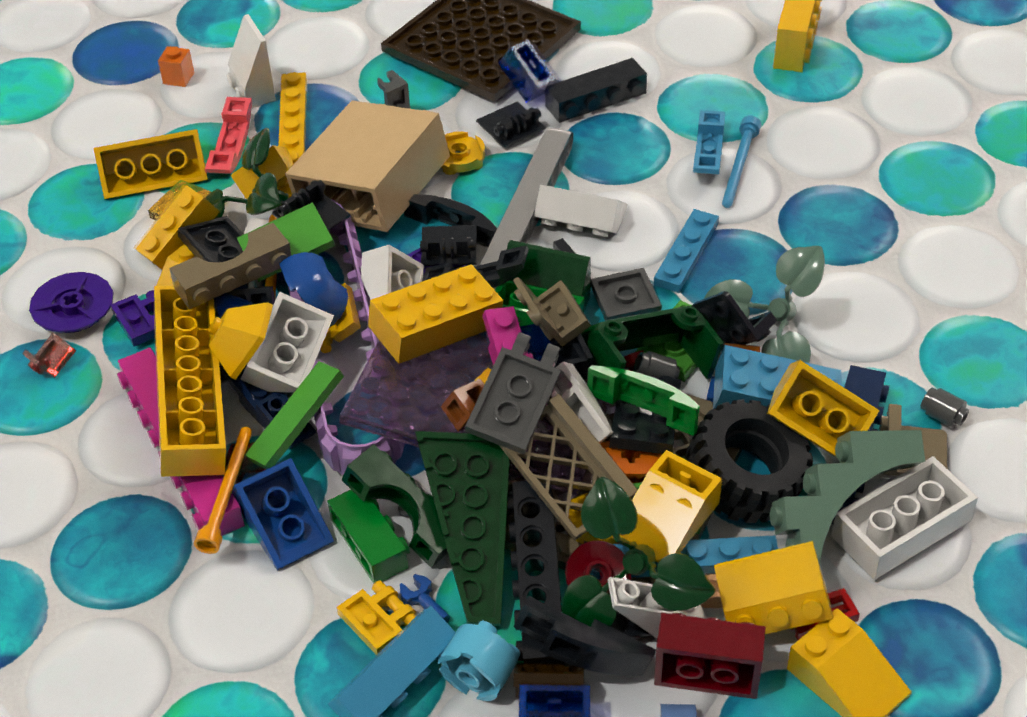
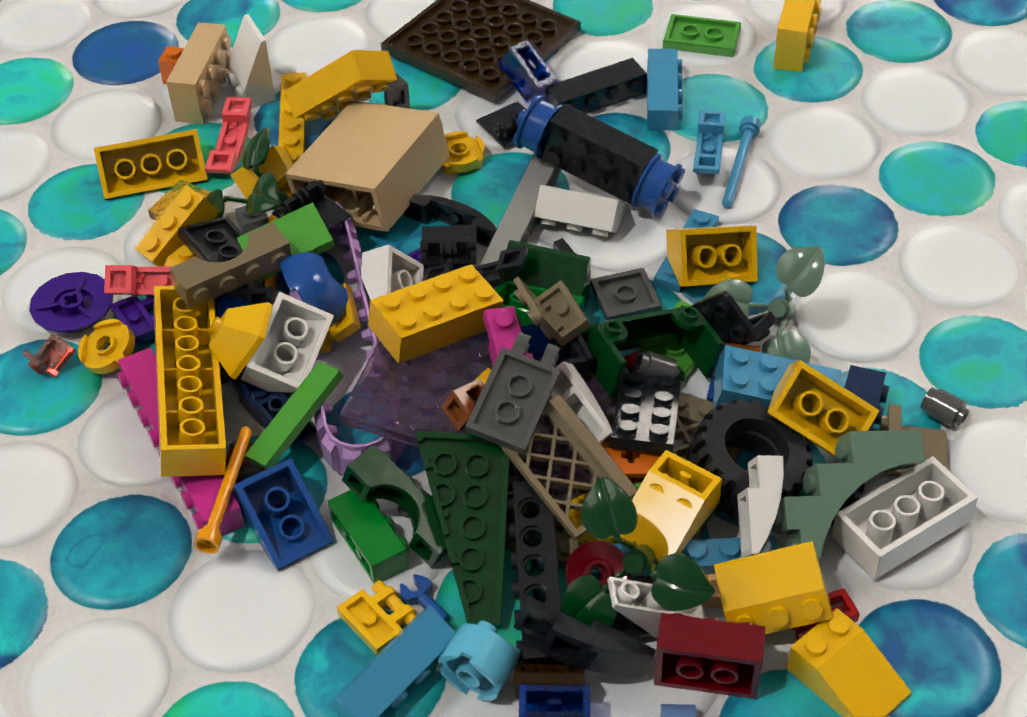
green slope [587,365,700,436] -> none
none -> yellow plate [78,319,135,374]
none -> coral slope [104,265,173,296]
none -> tan brick [166,22,231,124]
none -> dark grey plate [235,206,269,233]
none -> yellow brick [286,50,397,121]
none -> black brick [513,95,686,218]
none -> dark azure brick [647,49,683,131]
none -> bright green tile [663,14,741,57]
none -> yellow slope [666,225,758,287]
none -> white slope [737,455,784,558]

